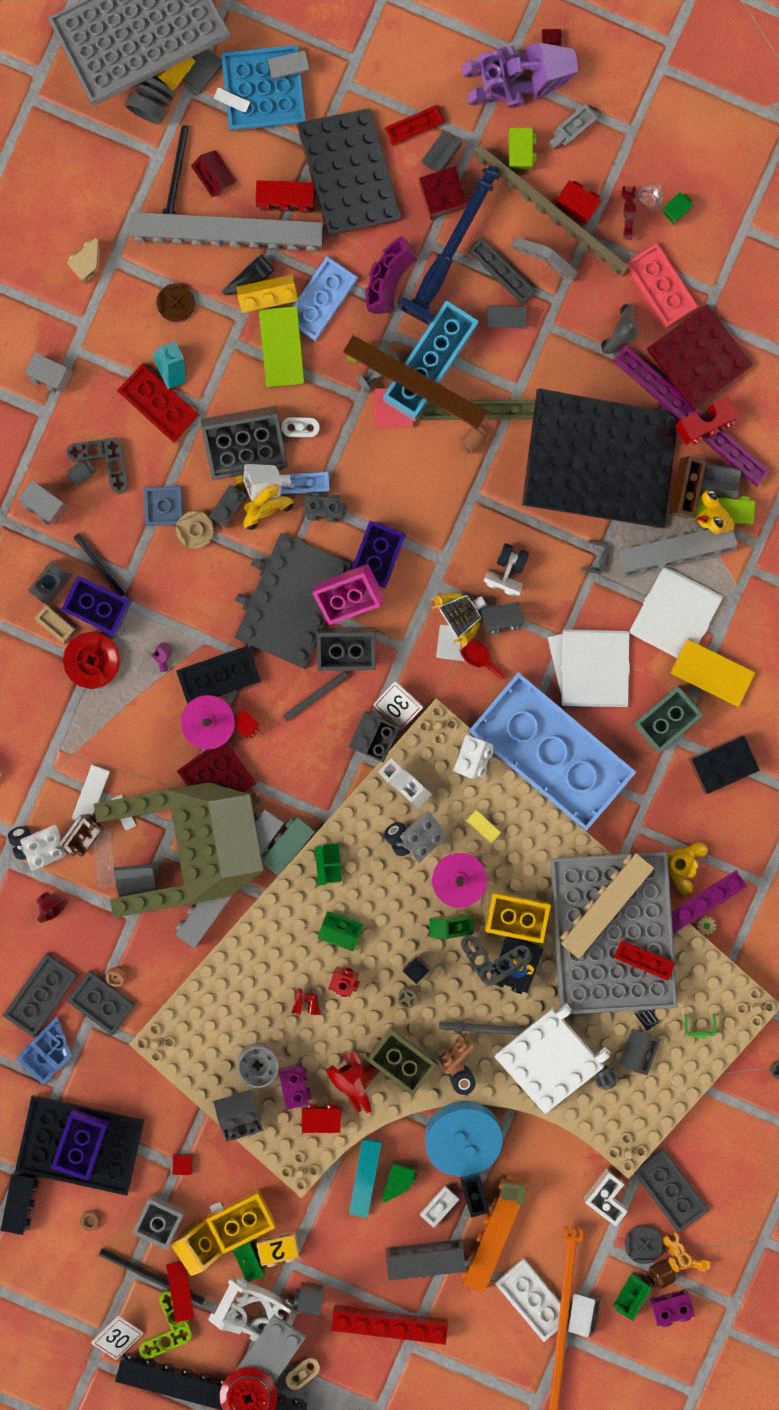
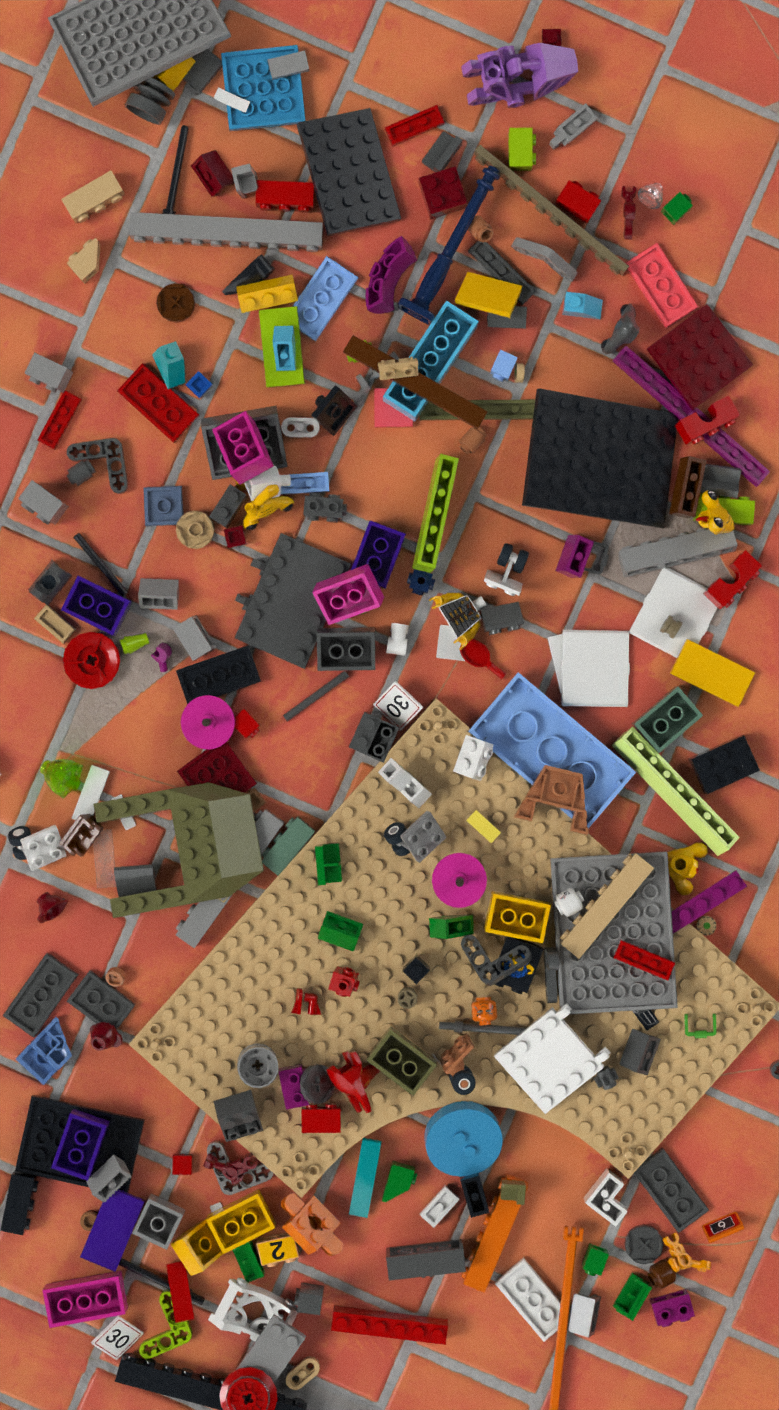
none -> red tile [37,390,82,450]
none -> clear neon green piece [40,759,83,798]
none -> dark pink brick [42,1270,128,1328]
none -> tan brick [61,171,125,223]
none -> dark purple tile [80,1189,145,1272]
none -> light grey brick [86,1155,131,1202]
none -> dark red piece [90,1022,122,1051]
none -> lime cone [120,633,150,654]
none -> light grey brick [138,578,179,610]
none -> light grey brick [173,615,216,661]
none -> blue plate [185,371,213,399]
none -> dark red piece [203,1153,258,1184]
none -> light grey beam [207,1140,274,1195]
none -> dark pink brick [212,411,274,485]
none -> dark red plate [224,526,247,549]
none -> light grey panel [231,164,258,199]
none -> medium azure slope [273,326,296,371]
none -> orange brick [281,1193,343,1256]
none -> dark grey tile [300,1064,335,1104]
none -> black tile [311,385,358,436]
none -> tan hinge [378,356,418,380]
none -> white piece [386,623,409,656]
none -> dark blue brick [407,569,435,596]
none -> lime brick [412,454,459,573]
none -> yellow tile [455,272,522,318]
none -> nougat brick [468,215,493,242]
none -> orange head [471,997,497,1026]
none -> light blue brick [490,350,518,382]
none -> tan tile [514,363,525,383]
none -> nougat wing [514,765,588,835]
none -> dark grey beam [544,947,559,1003]
none -> white head [554,888,585,917]
none -> magenta brick [555,535,594,578]
none -> medium azure slope [562,292,603,320]
none -> green brick [581,1243,609,1276]
none -> yellowish green brick [611,726,740,856]
none -> dark tan wheel [660,615,683,639]
none -> slope [702,1211,744,1243]
none -> red arch [703,550,762,609]

